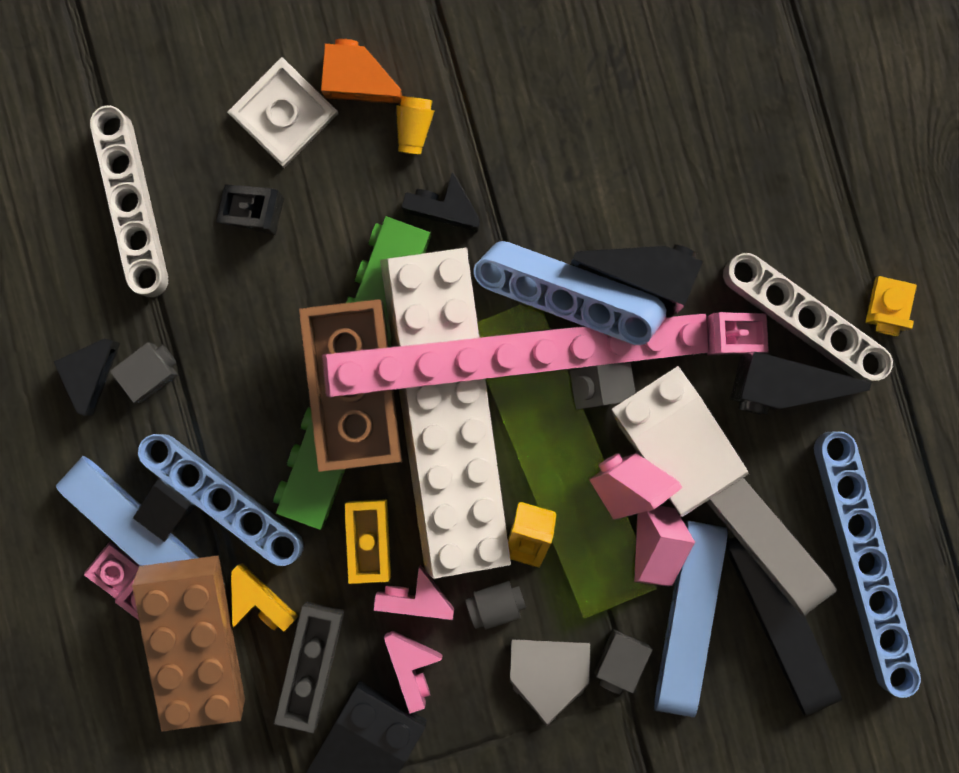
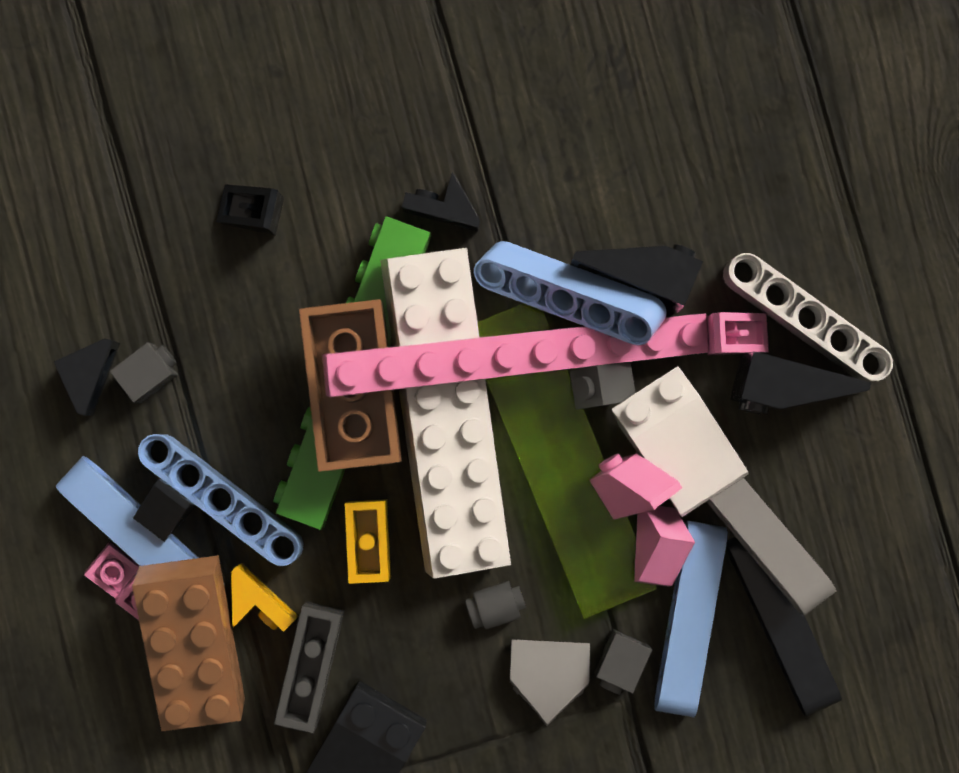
white beam [90,106,168,297] -> none
white tile [228,57,338,168] -> none
orange slope [321,39,402,104] -> none
bright pink slope [374,565,454,620] -> none
bright pink slope [384,631,443,713] -> none
yellow cone [396,96,435,154] -> none
yellow slope [508,502,556,568] -> none
light blue beam [814,432,921,698] -> none
yellow bracket [865,276,917,336] -> none

